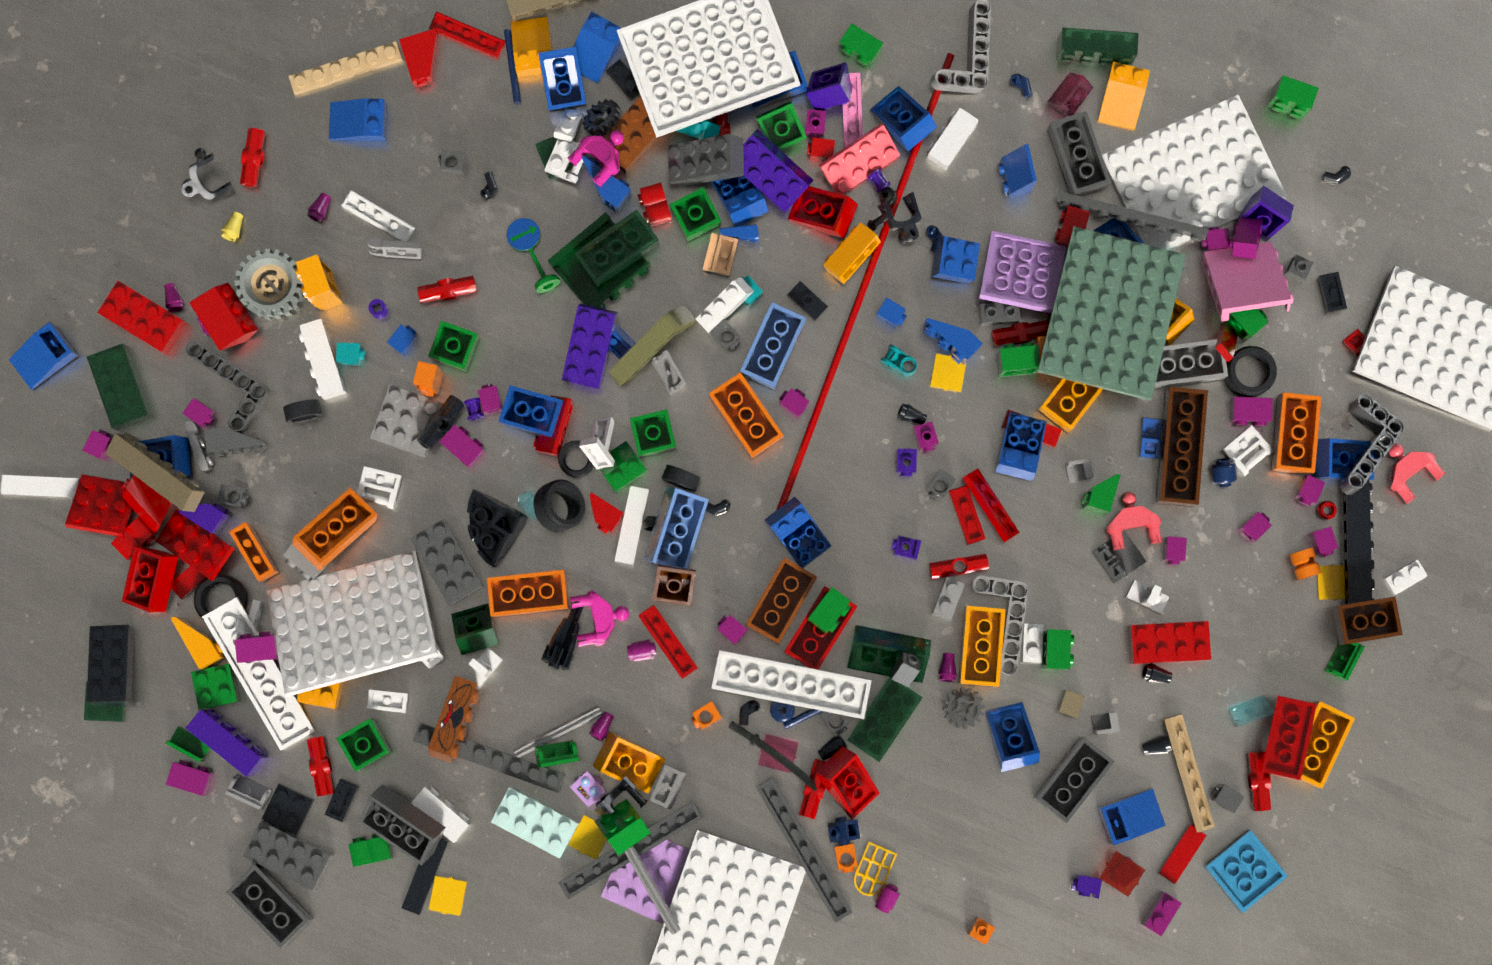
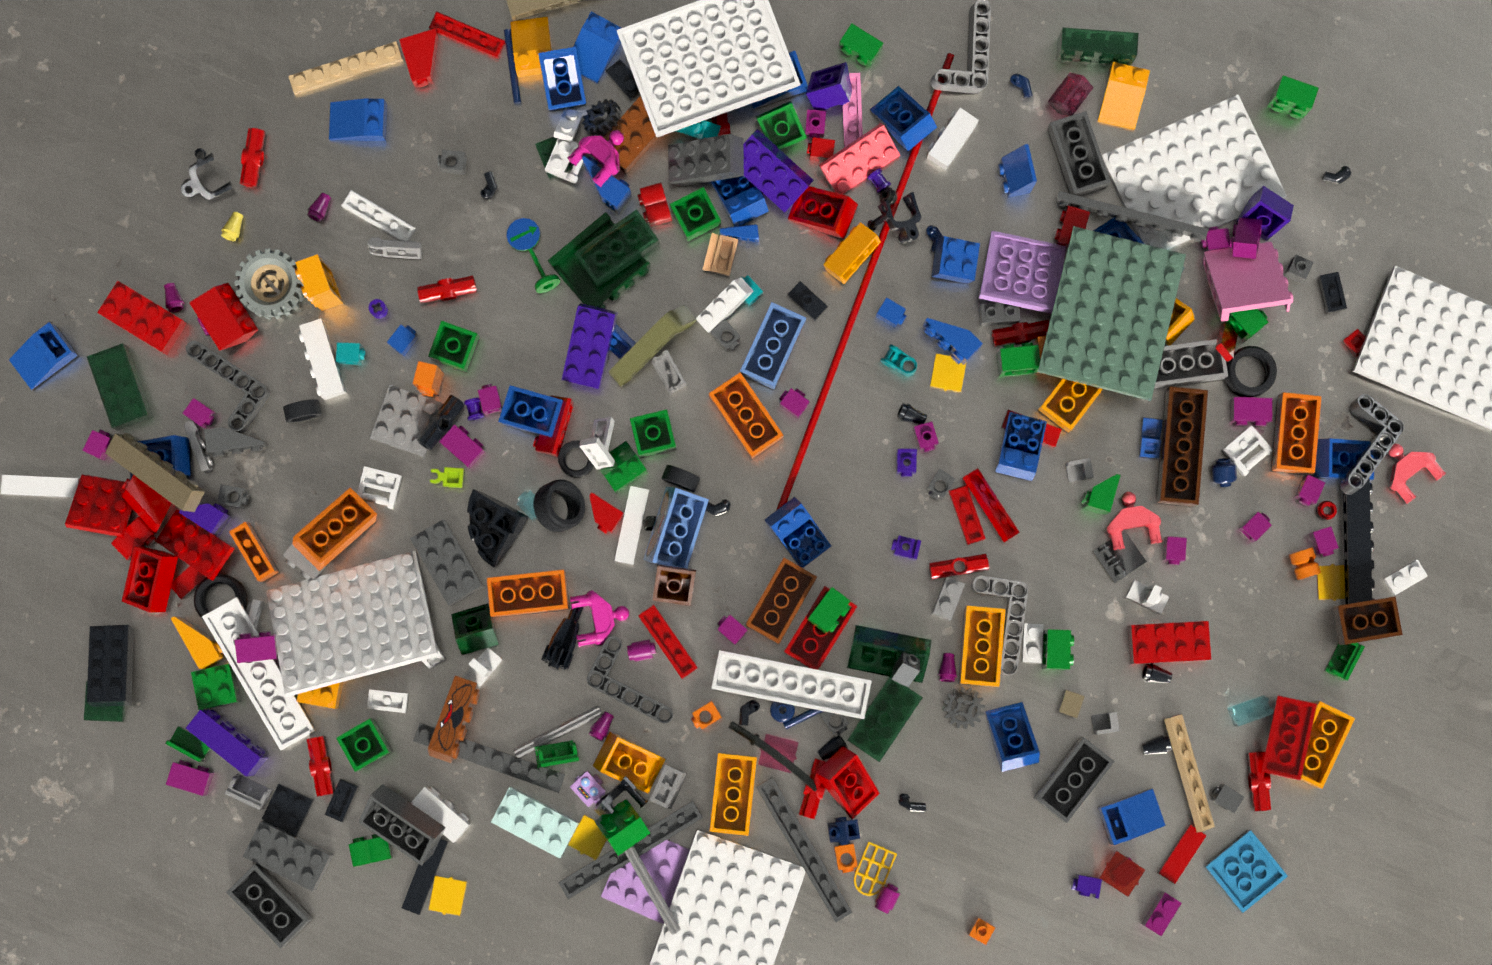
none -> lime plate [430,467,464,488]
none -> dark grey beam [587,636,674,724]
none -> light orange brick [710,753,757,836]
none -> black arm [898,794,926,813]

